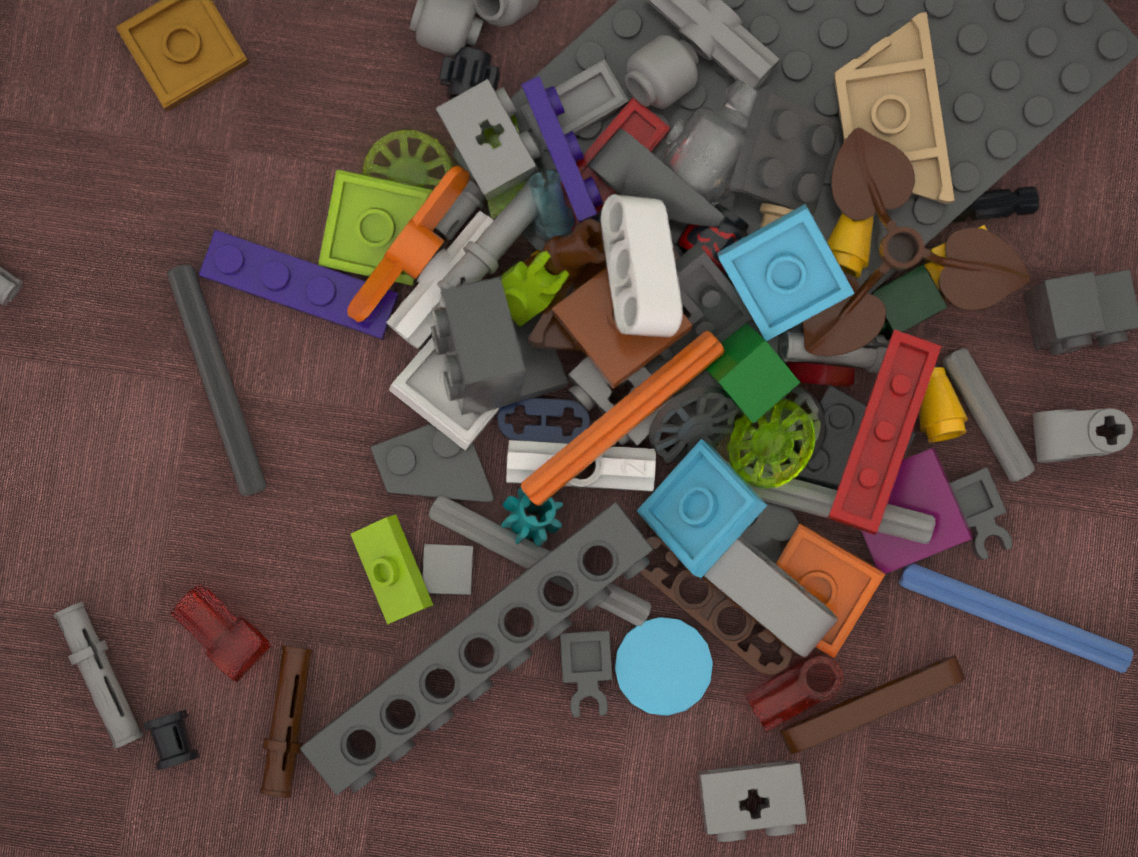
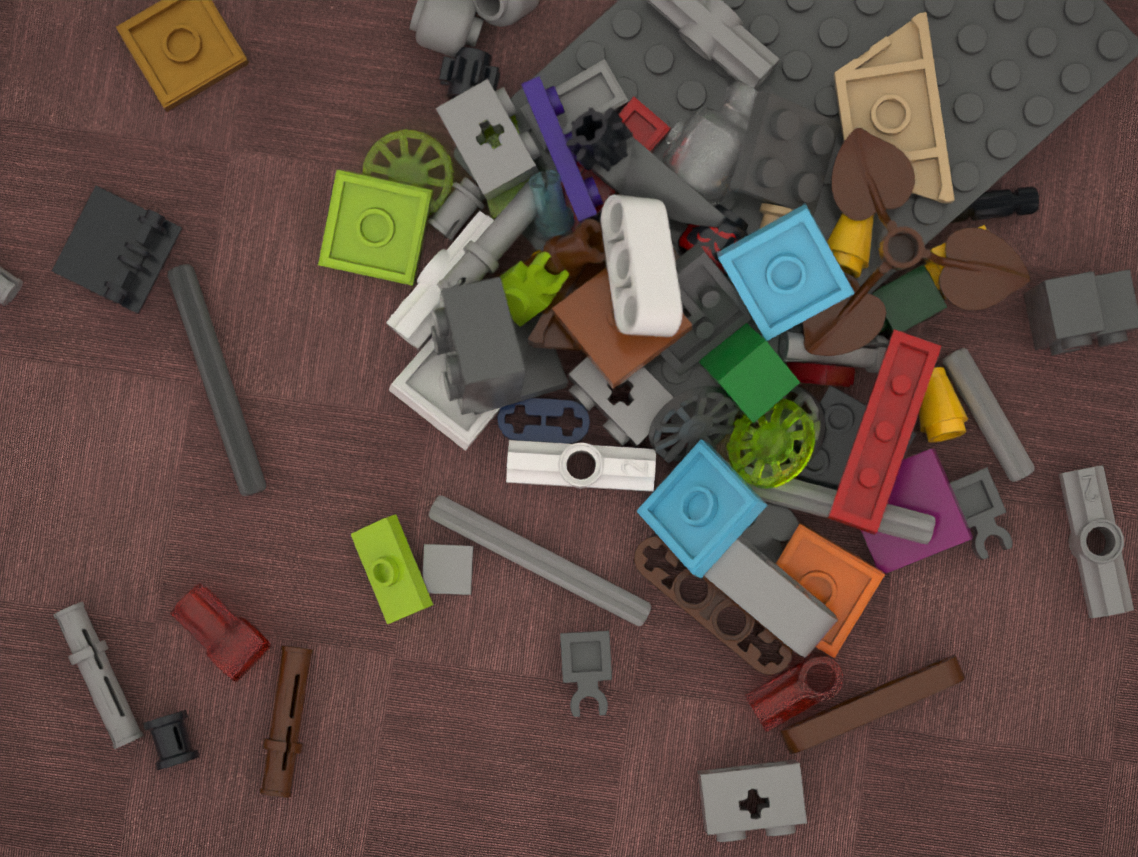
dark purple plate [199,230,399,340] -> none
dark grey brick [300,500,653,796] -> none
orange piece [347,165,470,322] -> none
dark grey wing [370,424,495,503] -> none
teal gear [501,487,563,546] -> none
orange axle [521,331,725,506] -> none
medium azure tile [615,617,713,716] -> none
light grey head [625,34,699,109] -> none
medium blue axle [899,563,1133,673] -> none
light grey piece [1032,408,1133,463] -> none
none -> black hinge [52,186,183,314]
none -> black gear [566,107,633,171]
none -> light grey piece [1059,465,1134,618]

